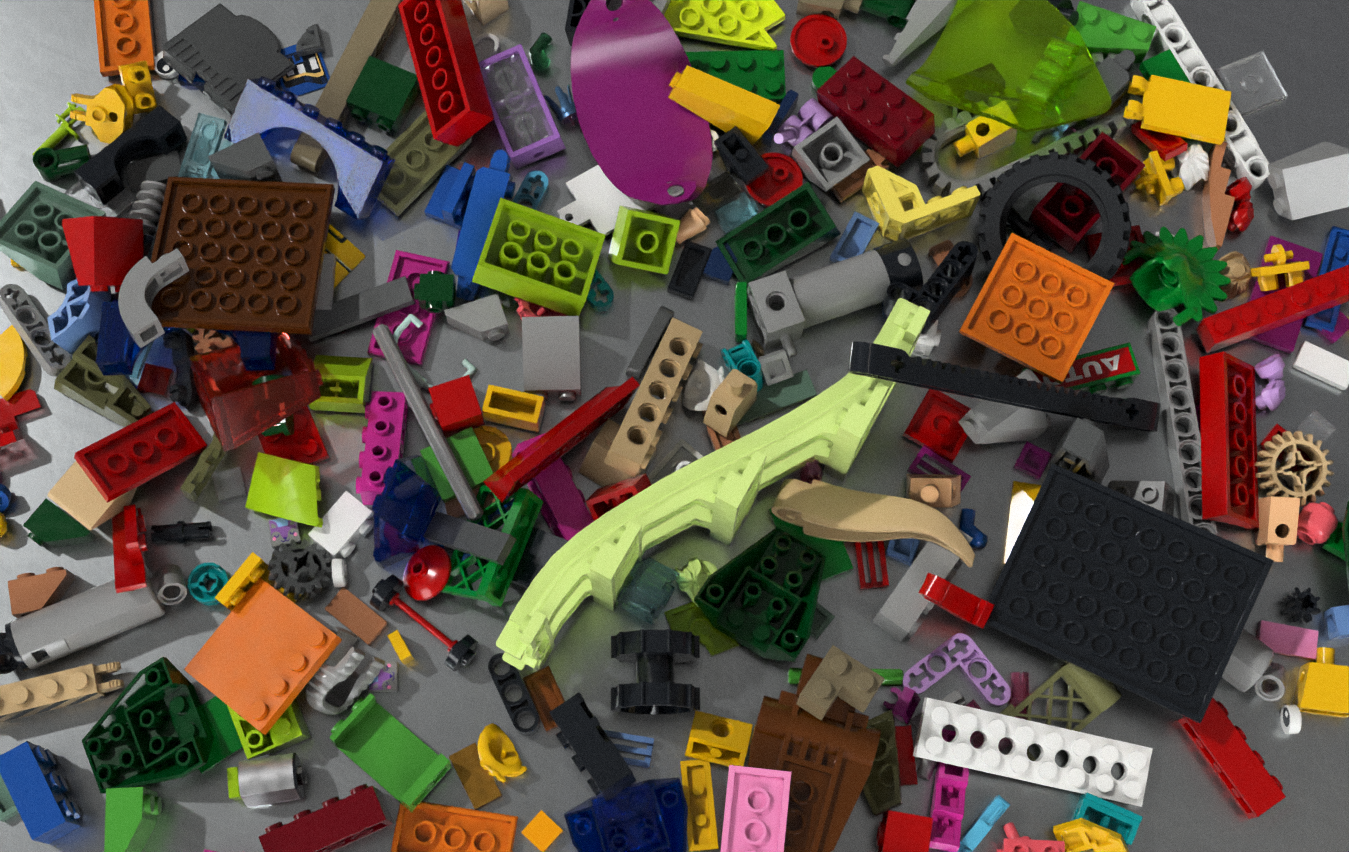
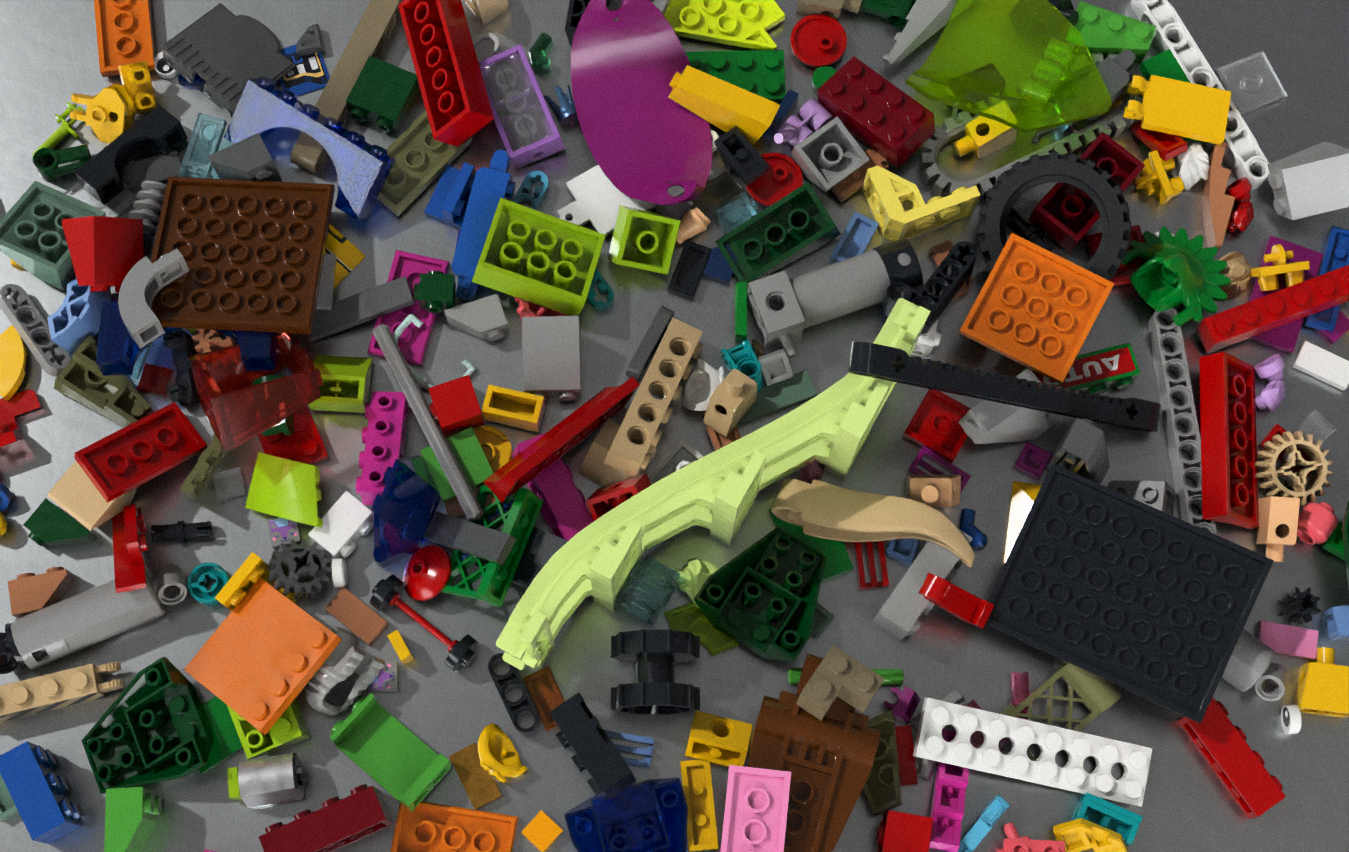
lavender beam [901,633,1011,707] -> none

